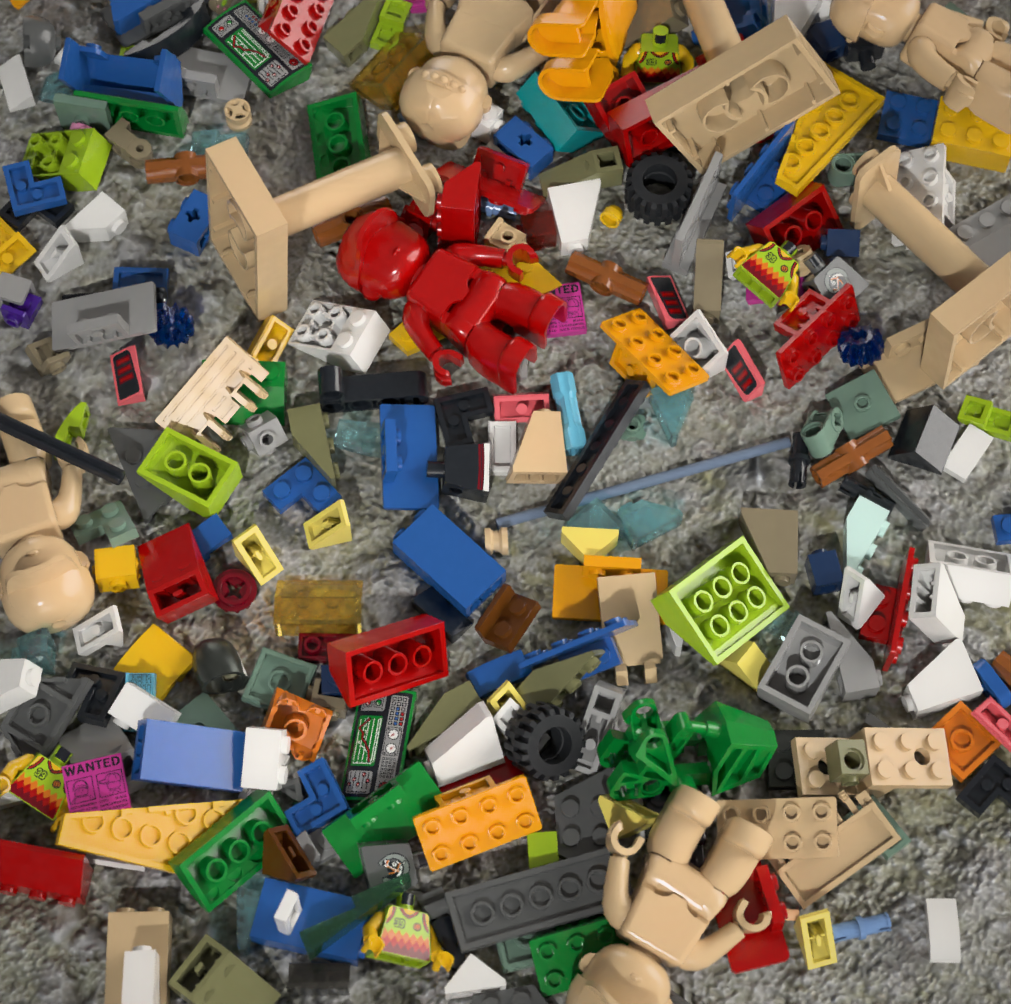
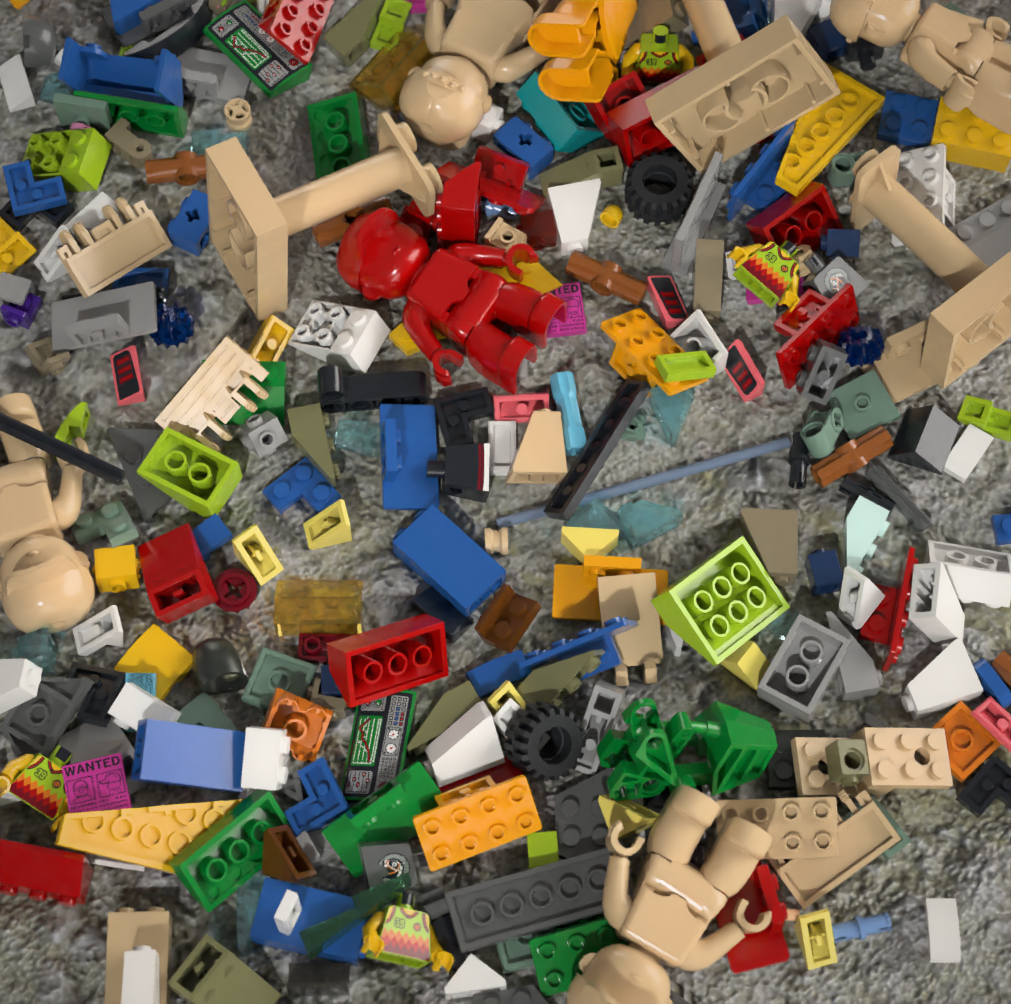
none -> tan hinge [55,197,173,299]
none -> lime tile [654,350,717,382]
none -> dark grey brick [795,338,848,406]

